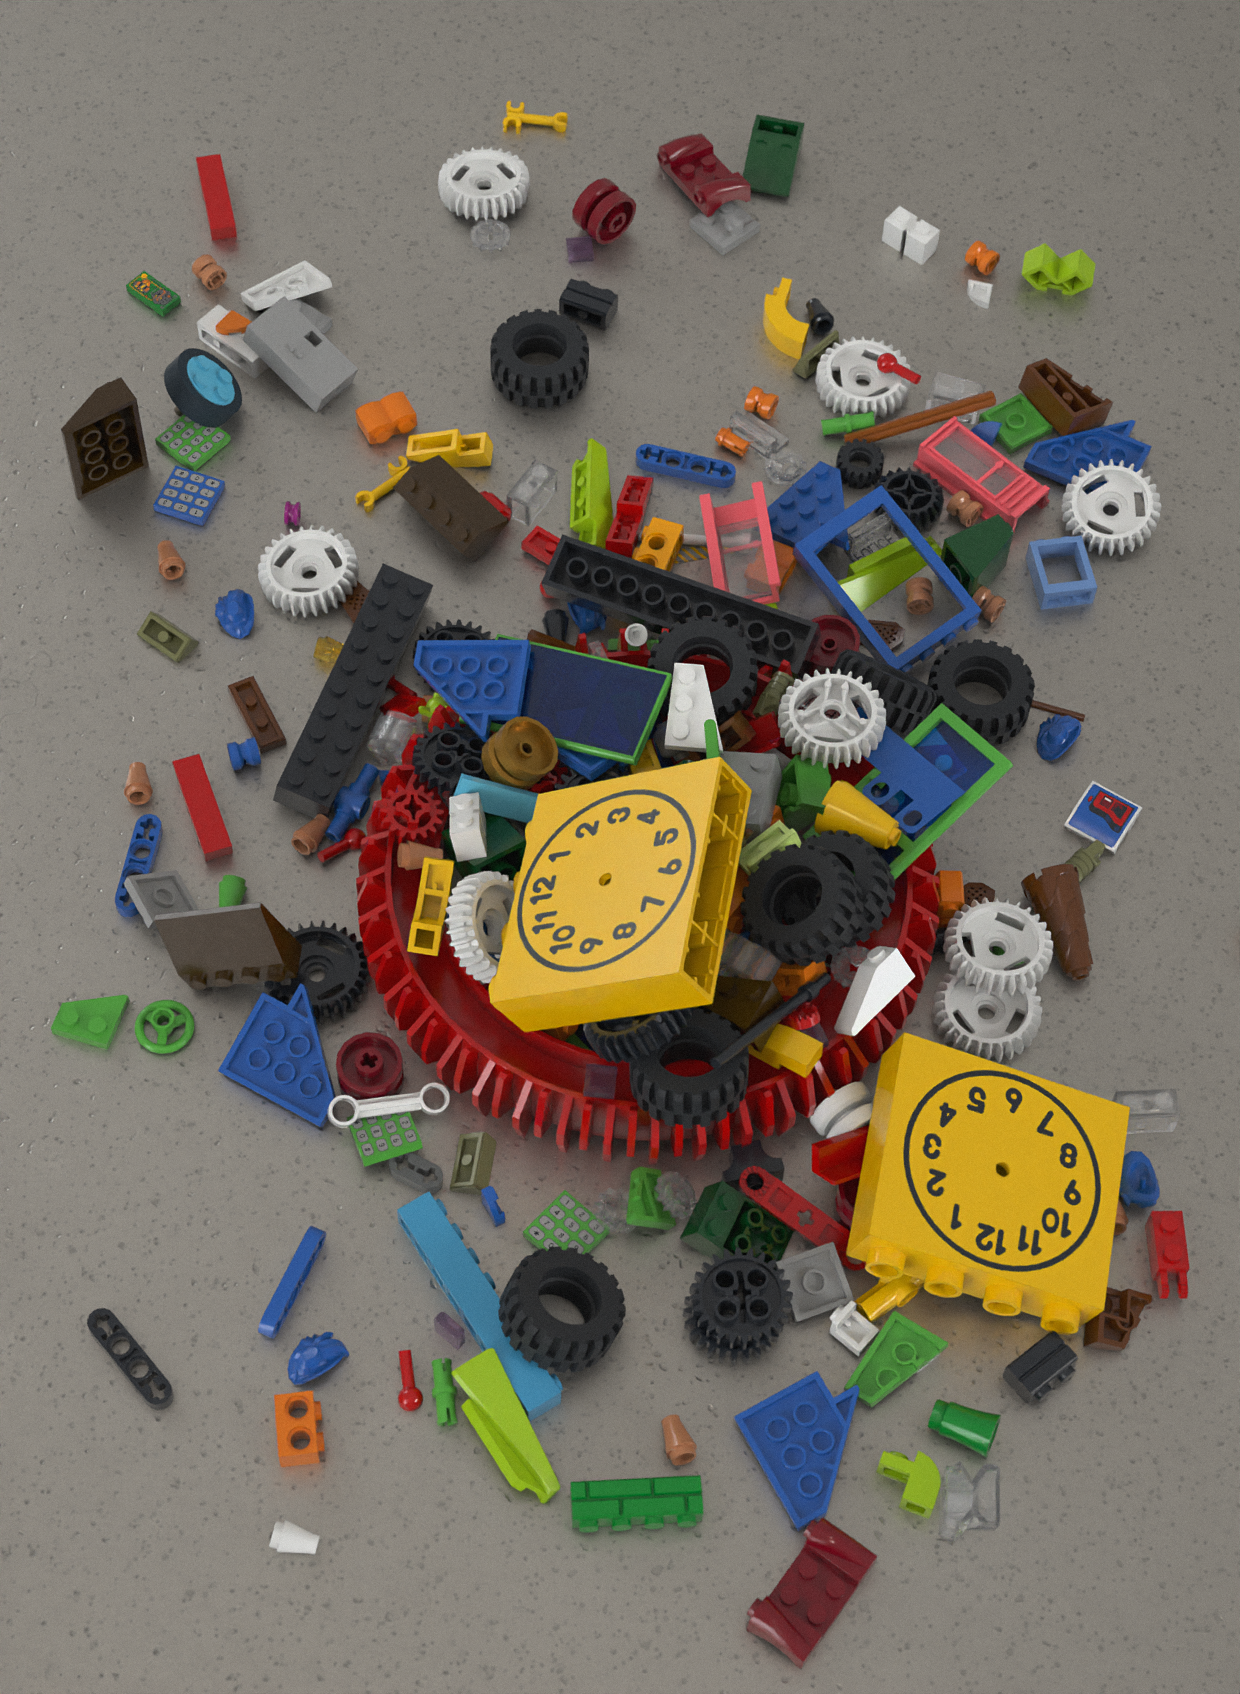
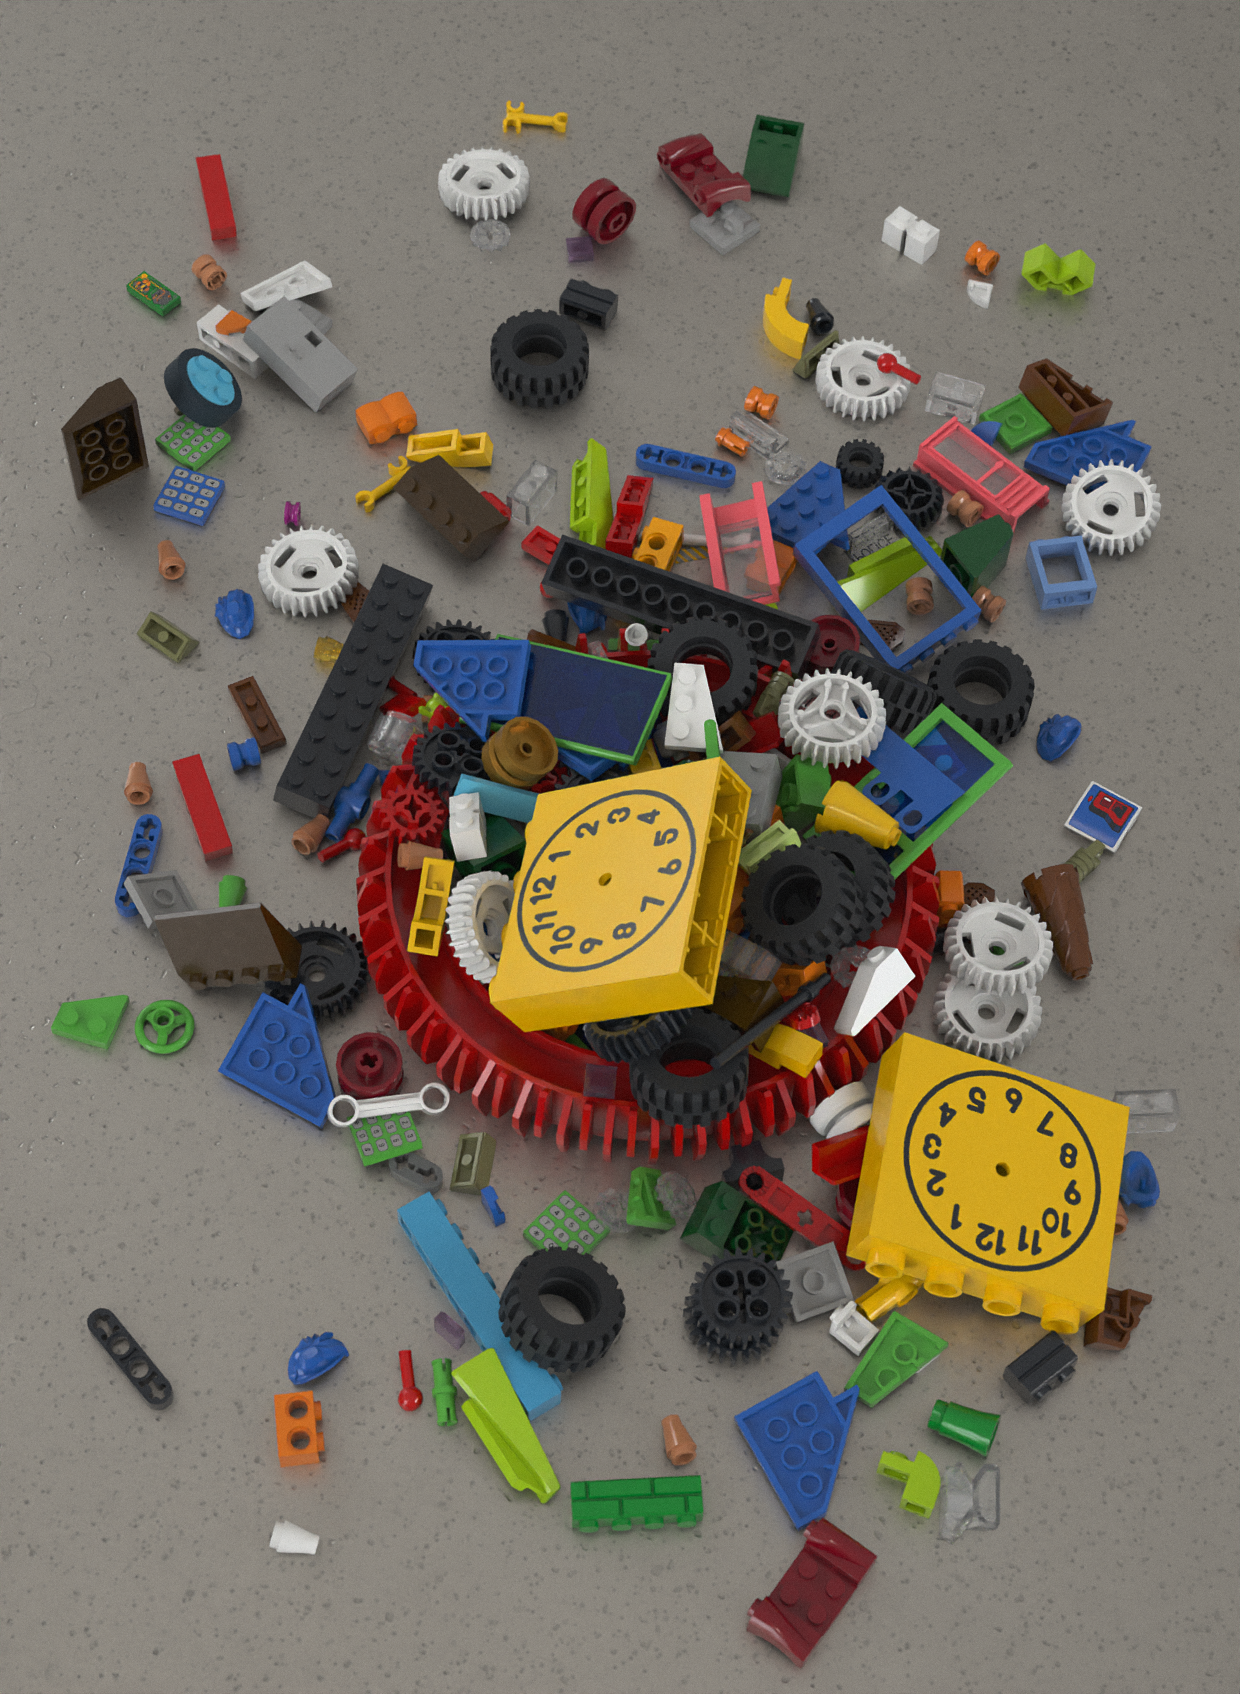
blue beam [258,1226,326,1339] -> none
bright green pin [821,411,875,436] -> none
dark orange axle [844,391,996,443] -> none
reddish brown piece [1031,700,1085,722] -> none
red hinge [1145,1211,1190,1299] -> none

